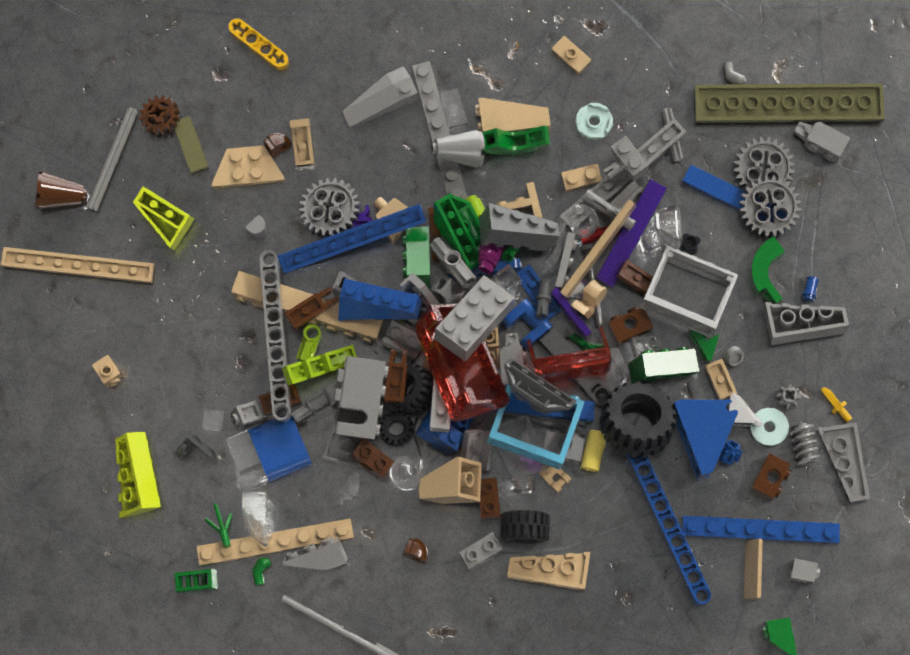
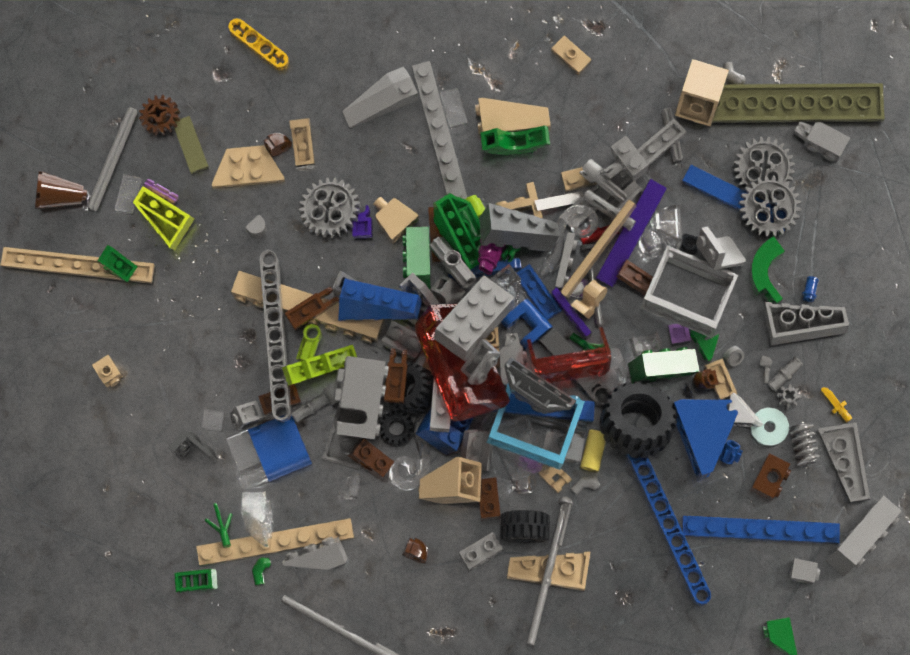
neon yellow wedge [115,432,161,518] -> none
blue plate [277,203,427,273] -> none
light grey cone [431,130,485,168] -> none
dark grey pin [536,279,551,319] -> none
light aqua tile [576,103,613,140] -> none
reddish brown brick [608,306,653,347] -> none
tan slope [743,539,763,600] -> none
none -> green slope [97,245,138,282]
none -> clear plate [115,174,143,215]
none -> medium lavender axle [144,179,178,205]
none -> light grey bracket [461,339,501,385]
none -> light grey bar [527,496,573,646]
none -> white sticker [535,191,583,211]
none -> light grey arm [570,476,600,495]
none -> light grey piece [579,159,628,203]
none -> medium lavender plate [668,324,691,345]
none -> tan slope [675,59,729,127]
none -> reddish brown piece [693,369,719,390]
none -> light grey bracket [696,227,746,270]
none -> light grey hand [760,356,772,383]
none -> light grey pin [767,356,803,392]
none -> light grey wedge [826,495,901,577]

